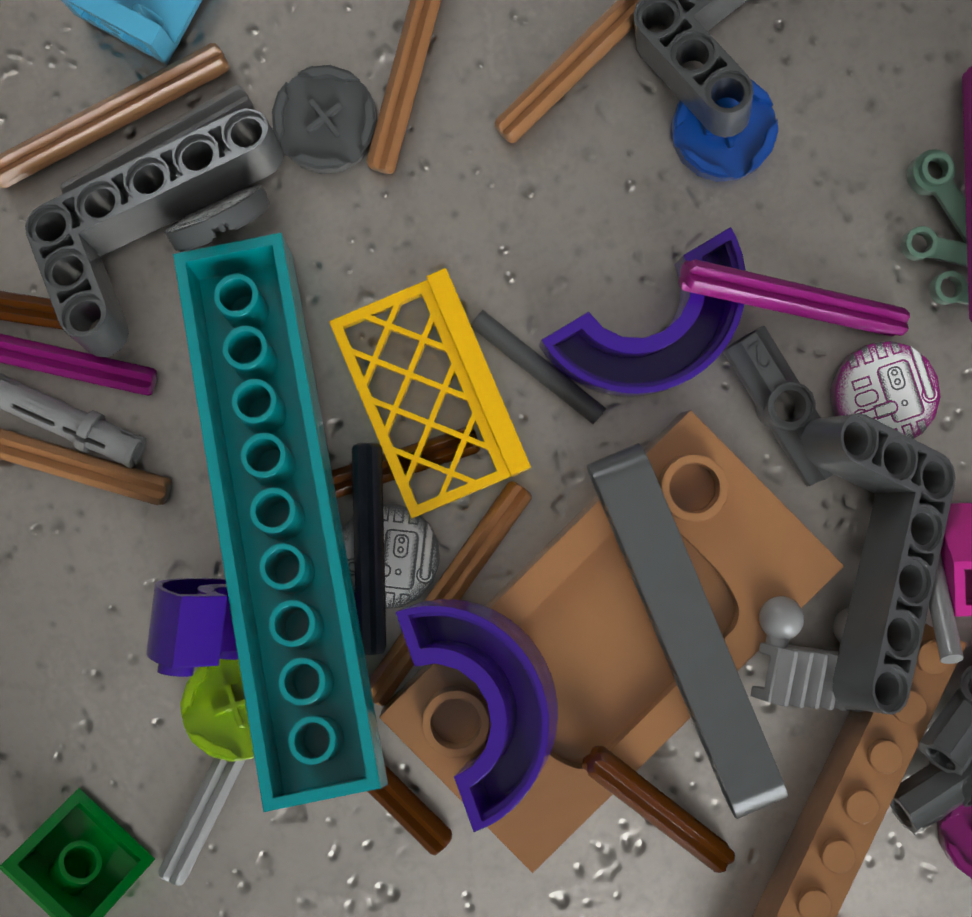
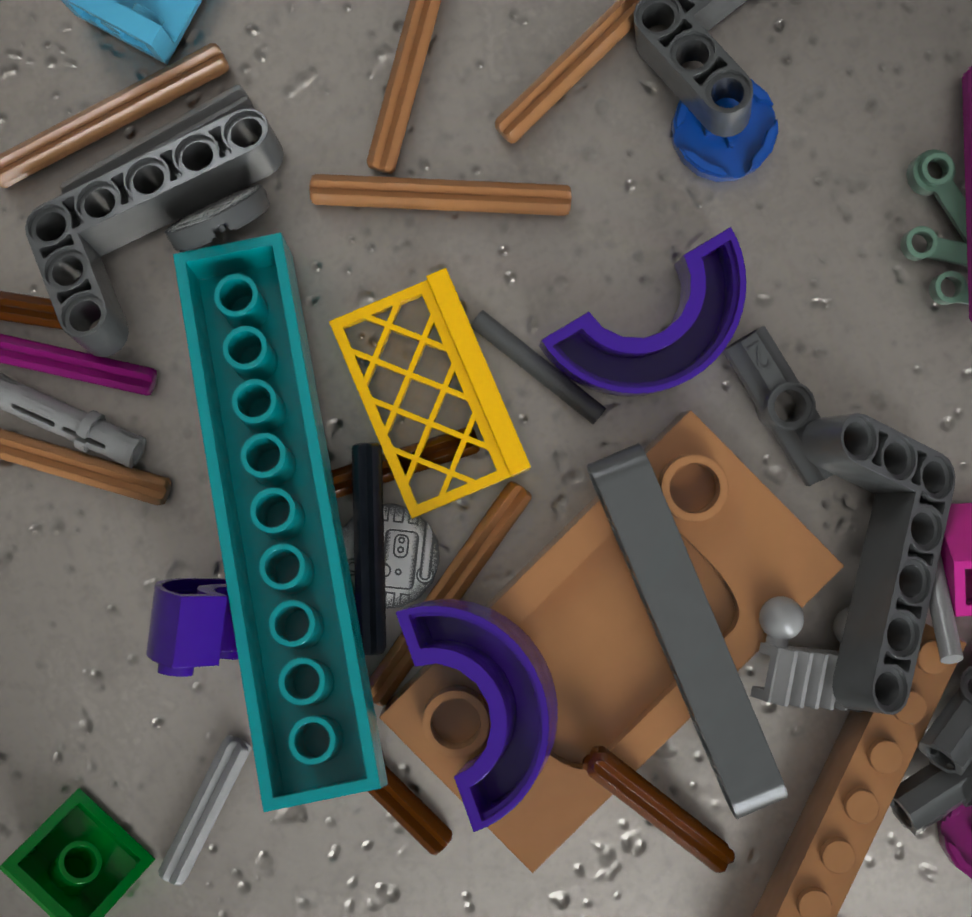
lime tile [180,659,254,762] -> none
dark grey tile [272,65,377,174] -> none
magenta axle [678,259,910,336] -> none
tile [830,341,941,439] -> none
none -> medium nougat axle [309,174,572,216]

